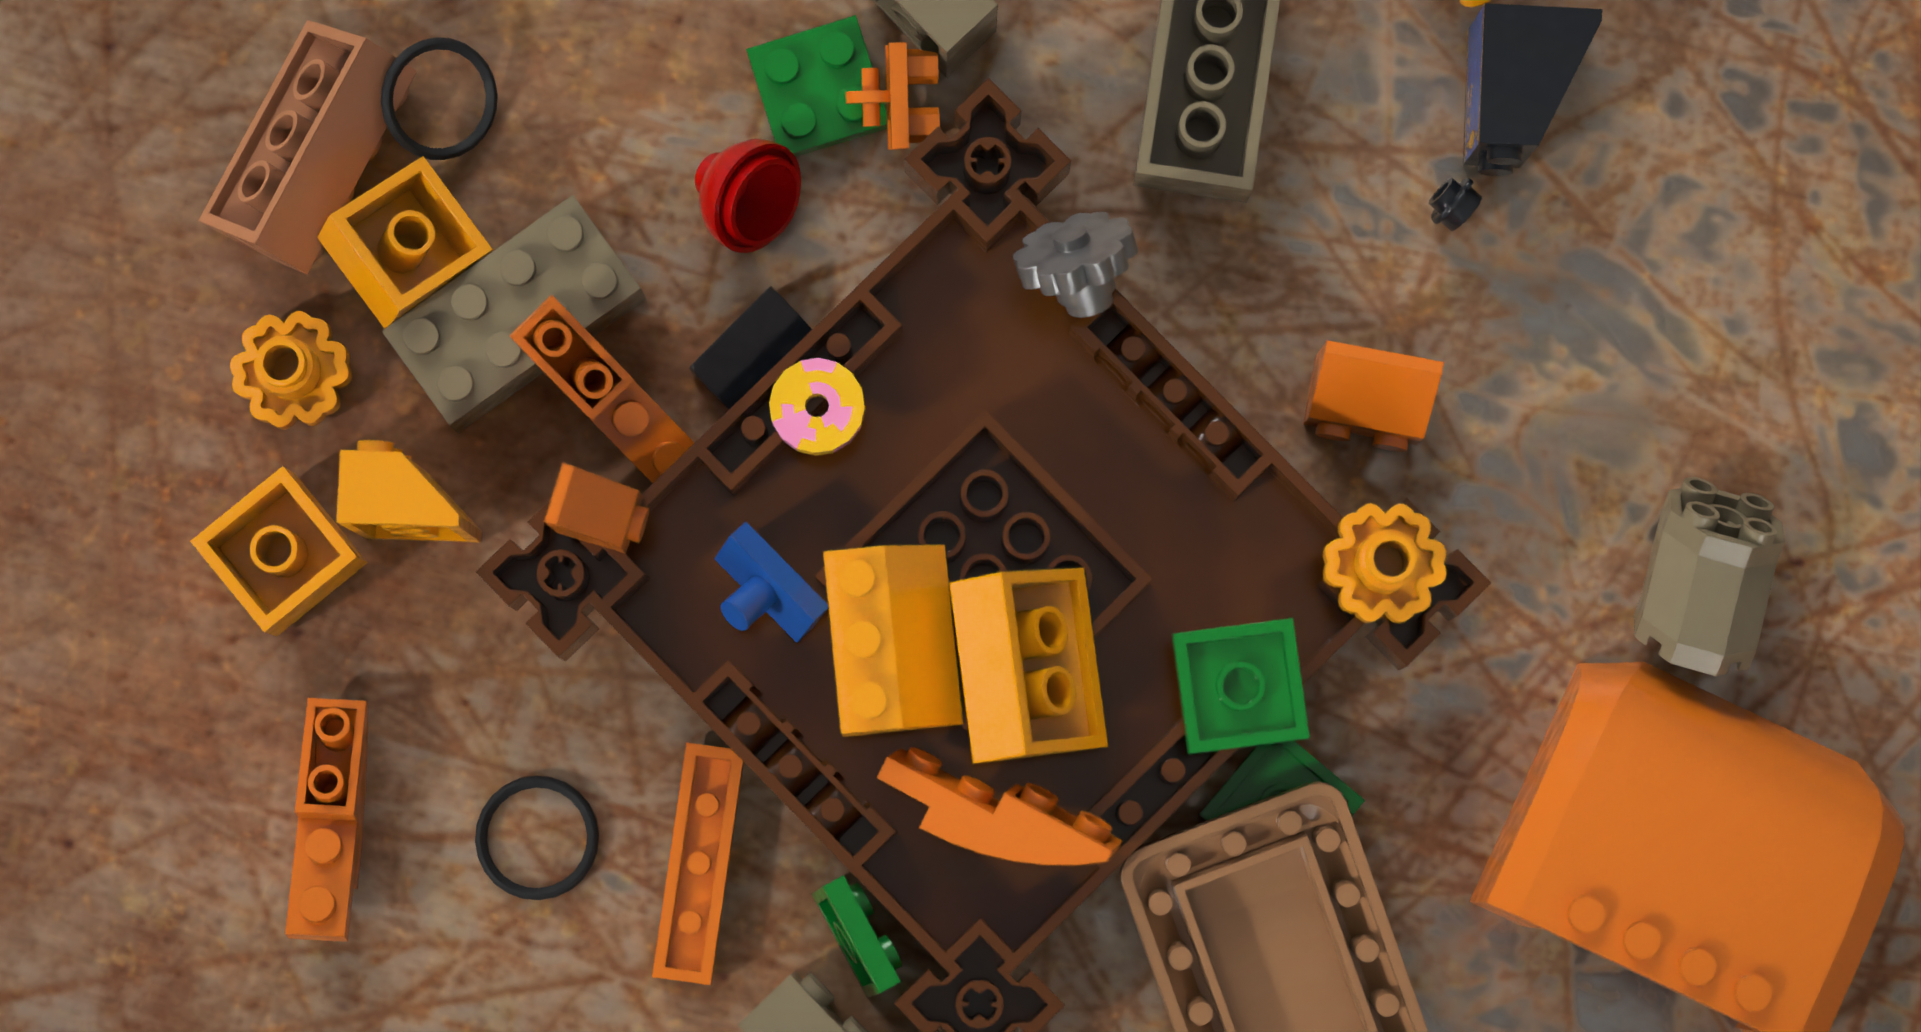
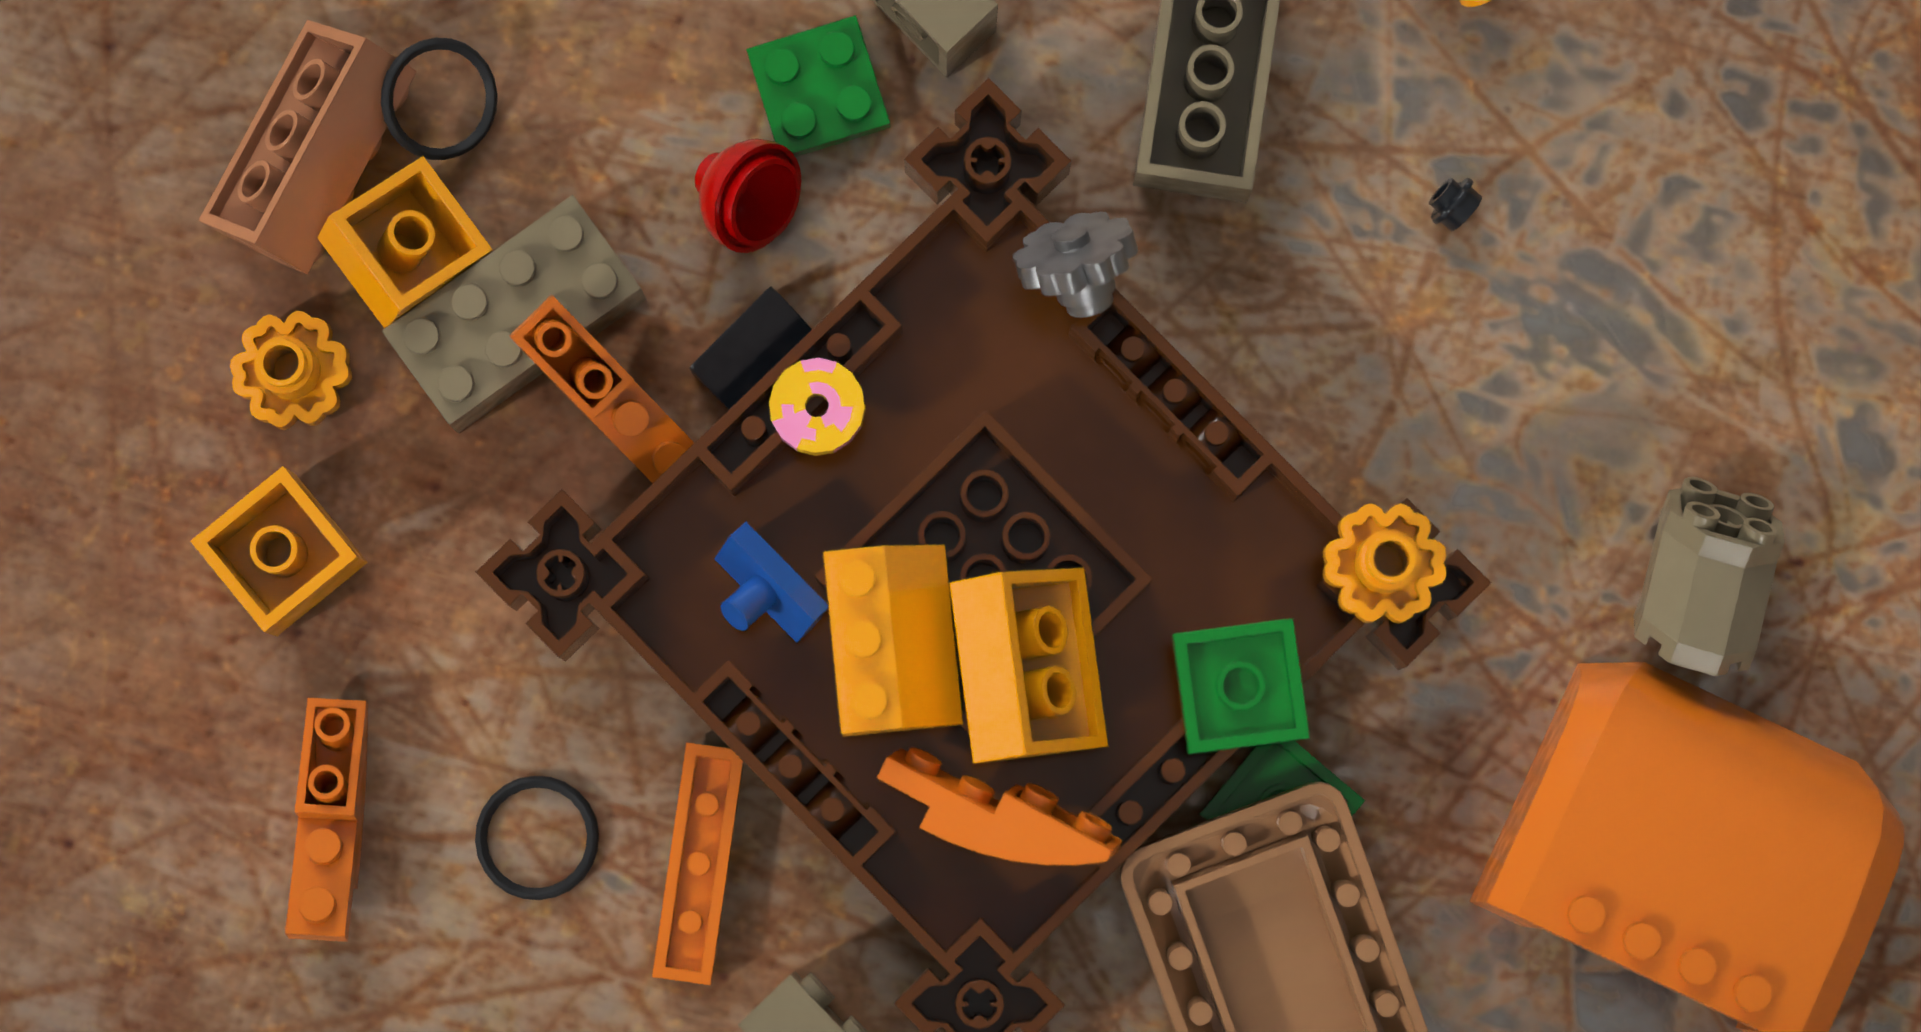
light orange slope [337,440,482,543] -> none
orange slope [545,463,649,553] -> none
green plate [811,875,903,997] -> none
orange hips [845,42,940,150] -> none
orange slope [1303,340,1444,452] -> none
black slope [1463,3,1602,176] -> none

